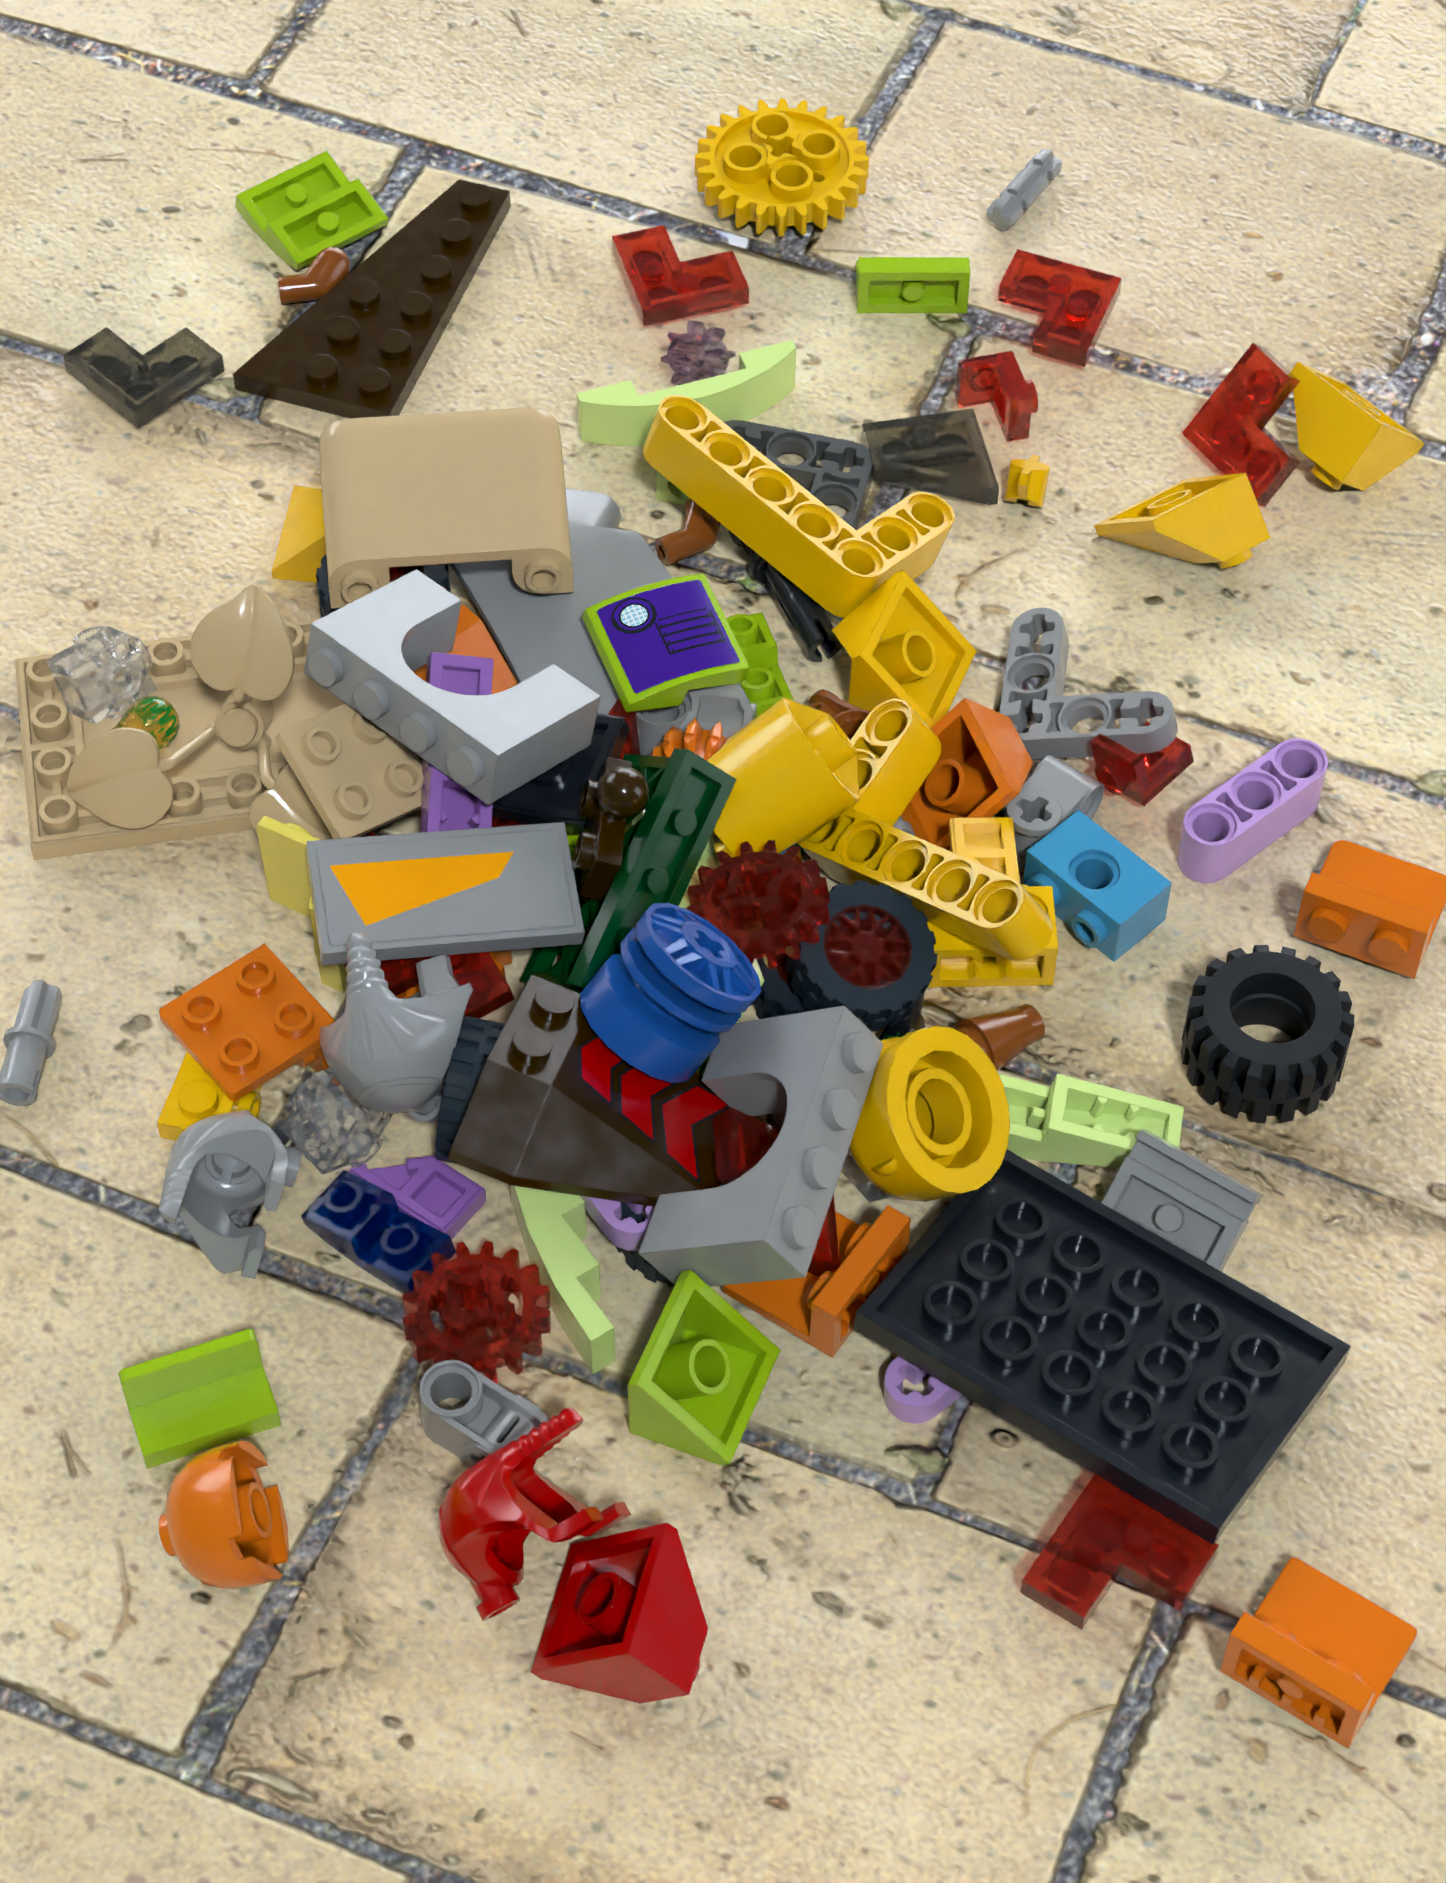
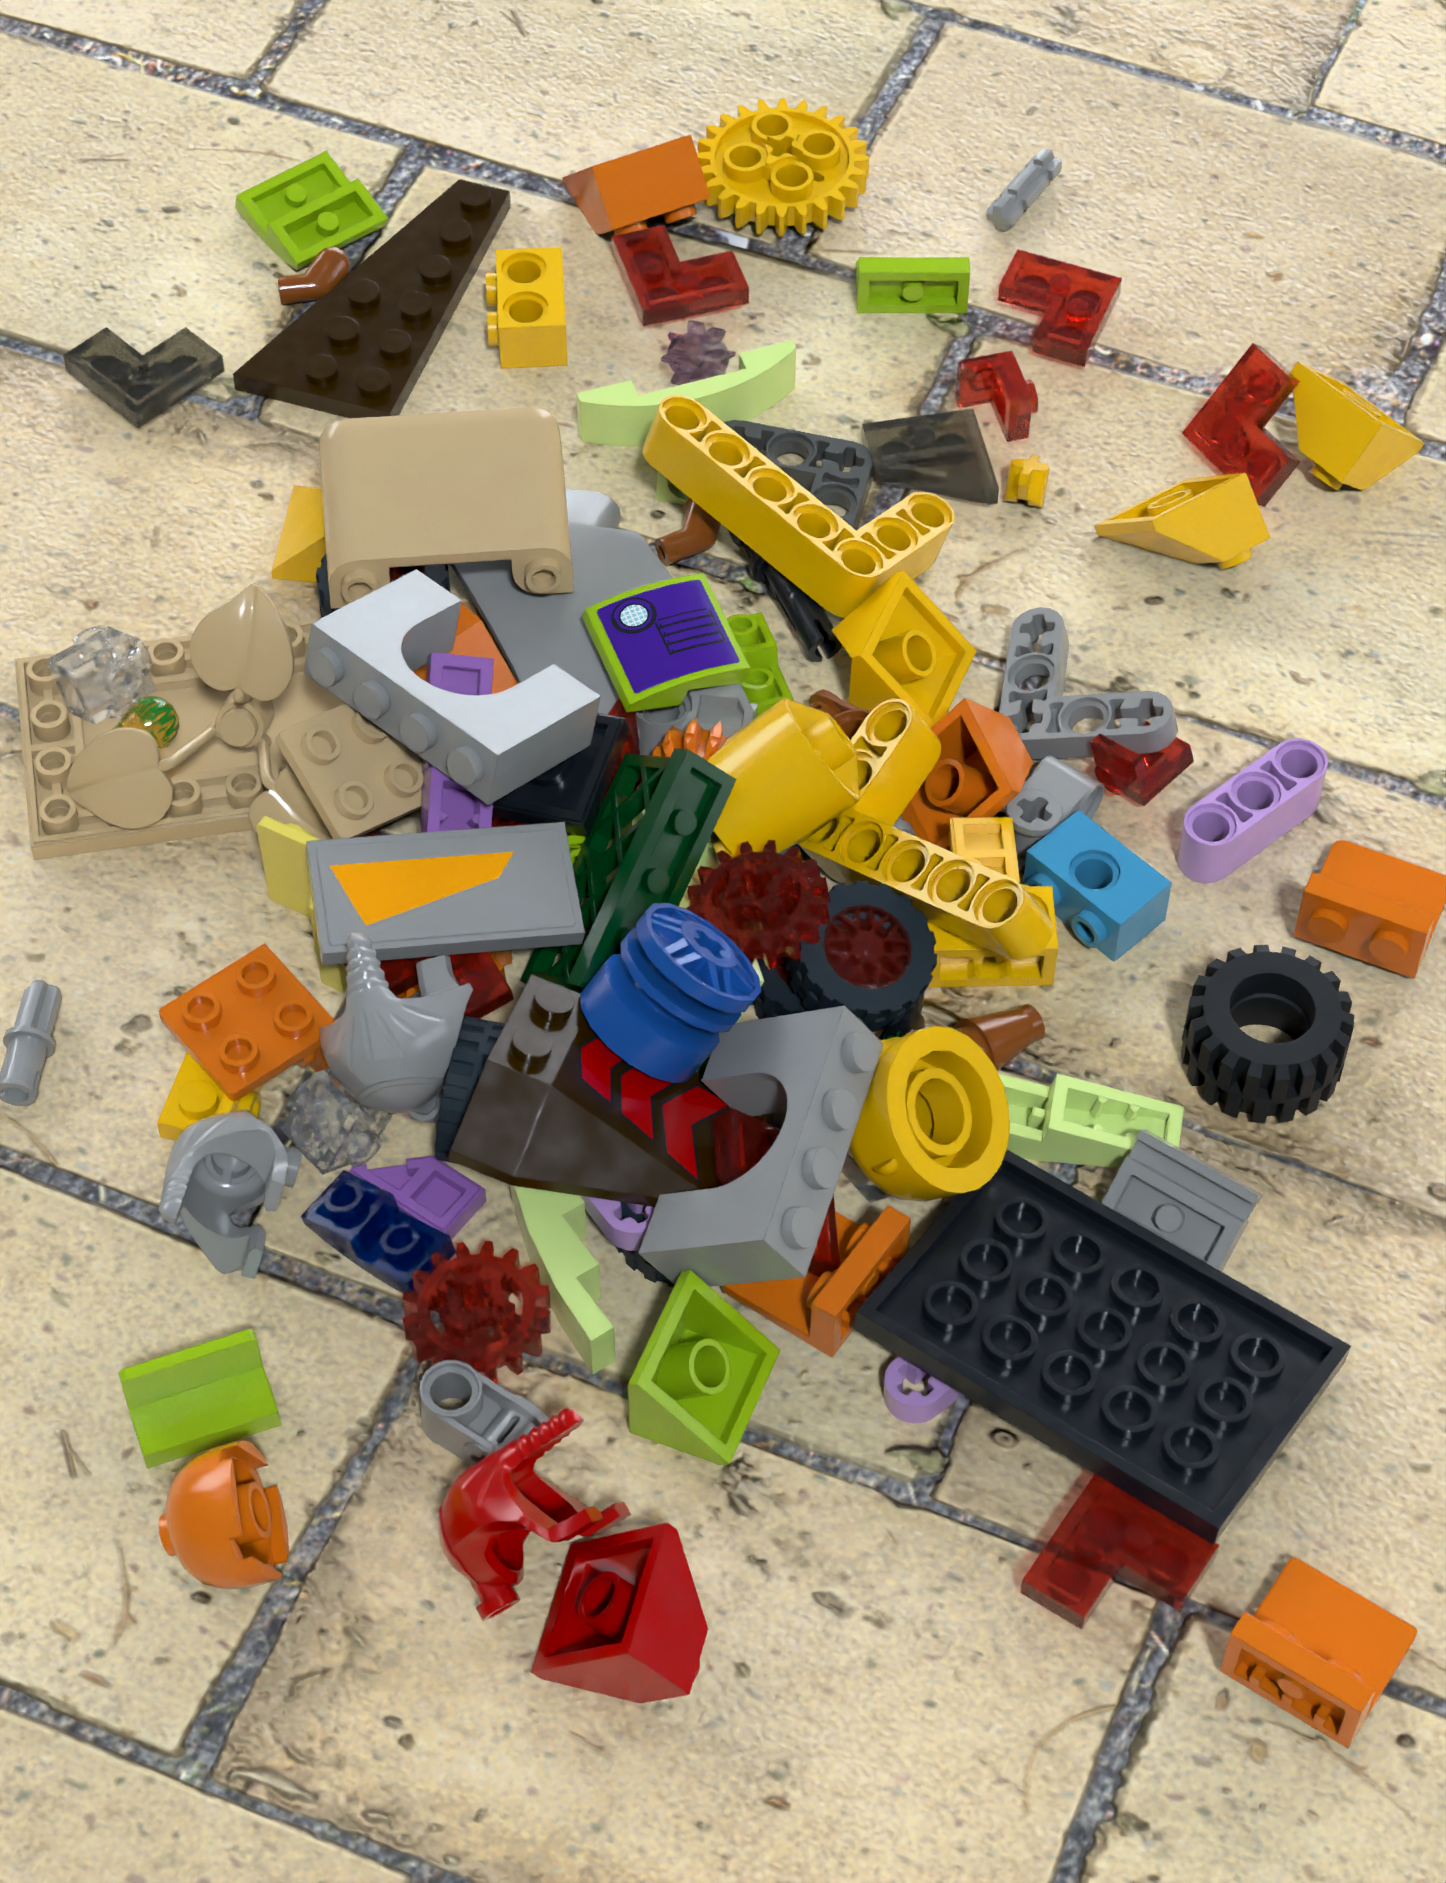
dark brown plate [572,757,649,902] -> none
none -> yellow brick [485,247,568,369]
none -> orange slope [562,134,711,240]

